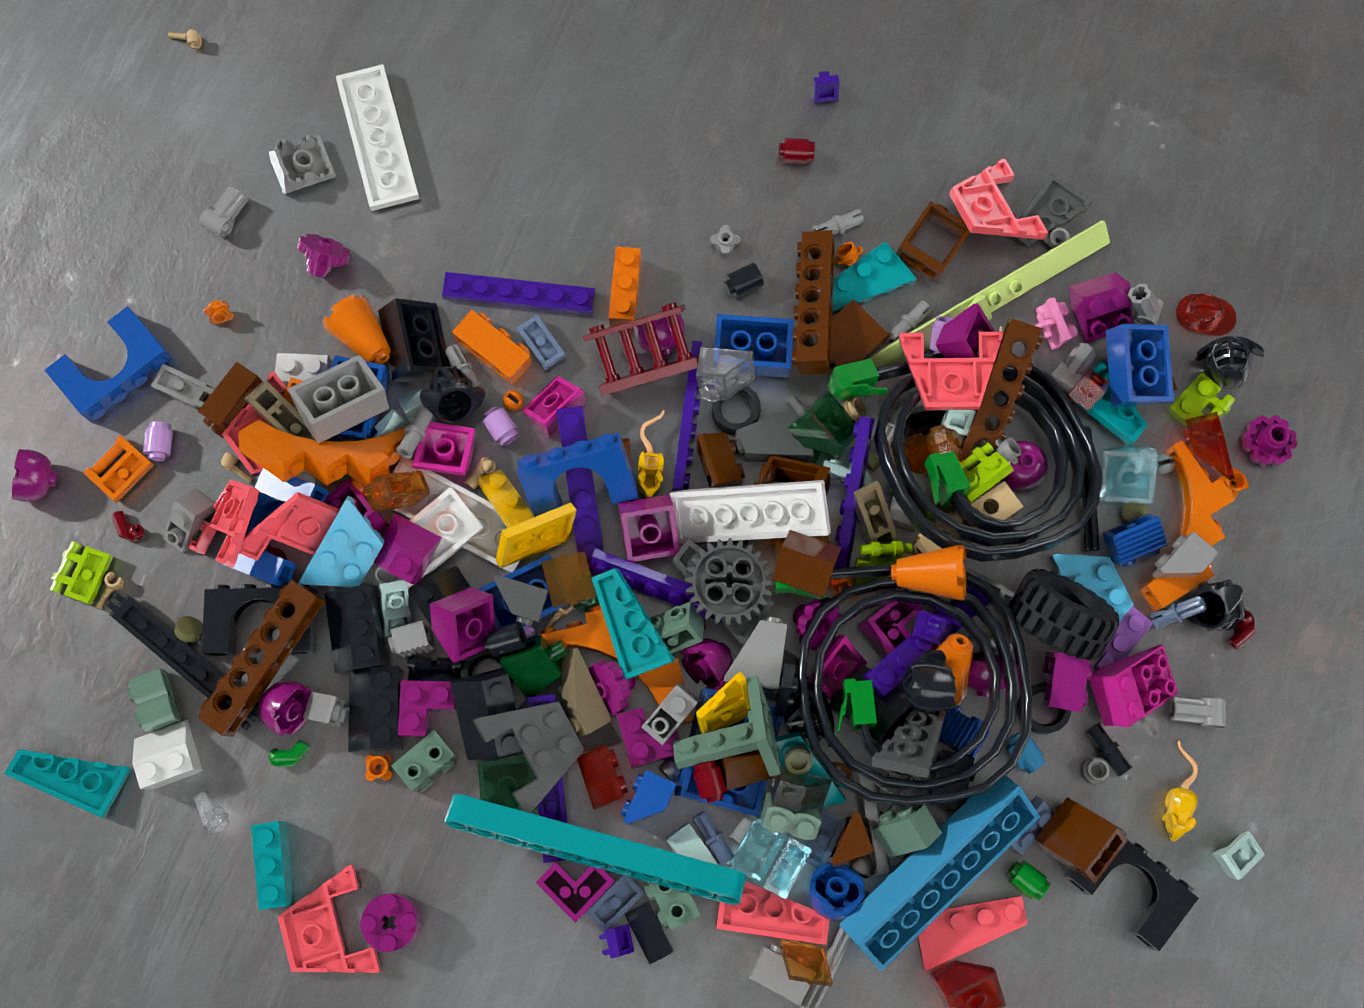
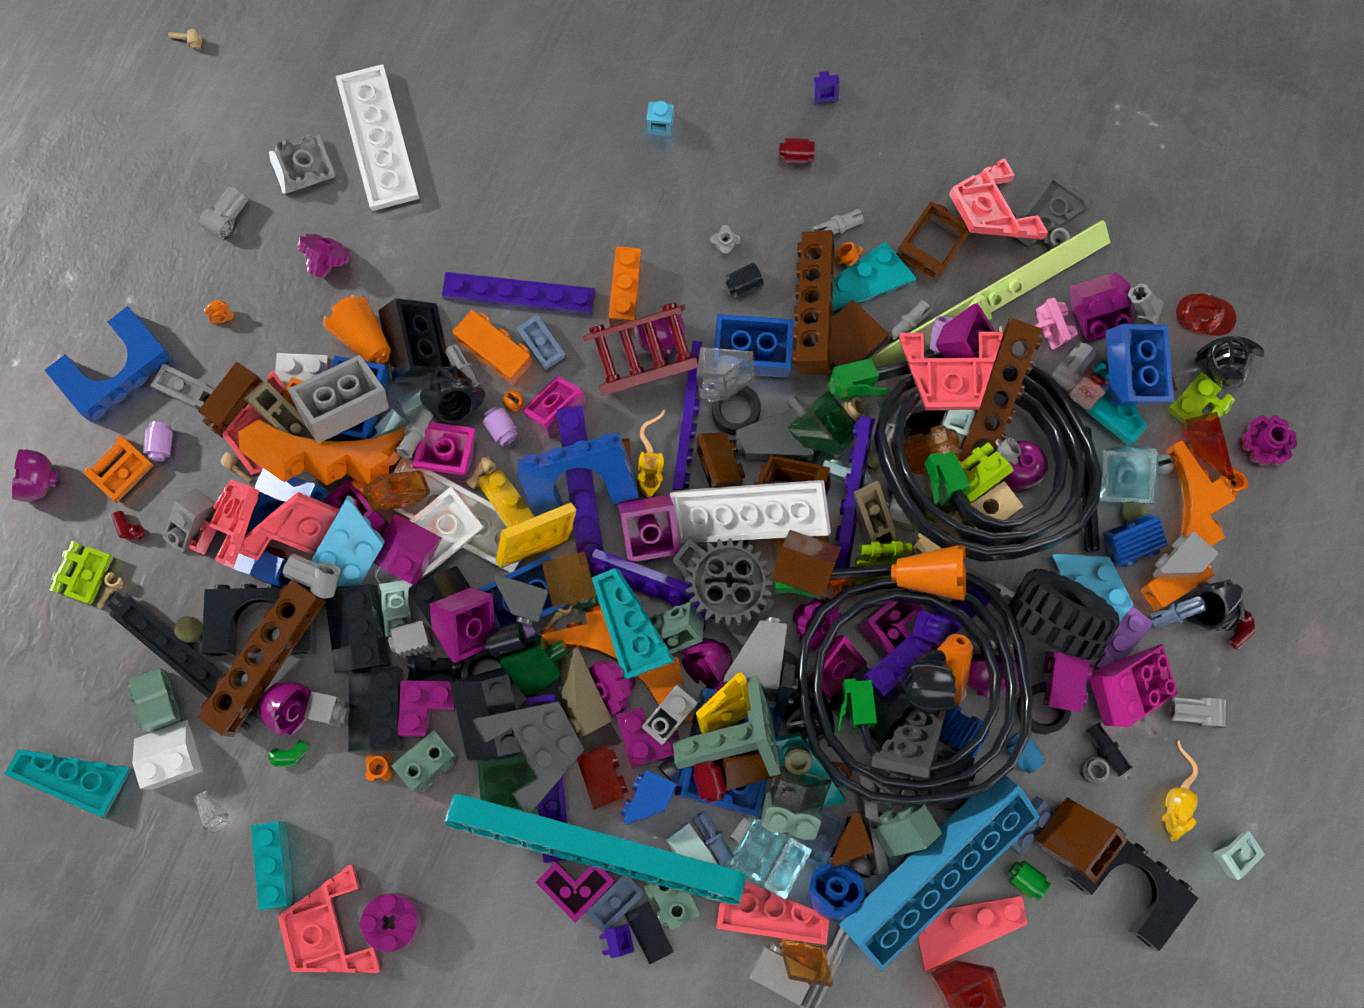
none -> light grey piece [283,553,341,598]
none -> medium azure brick [646,101,674,137]

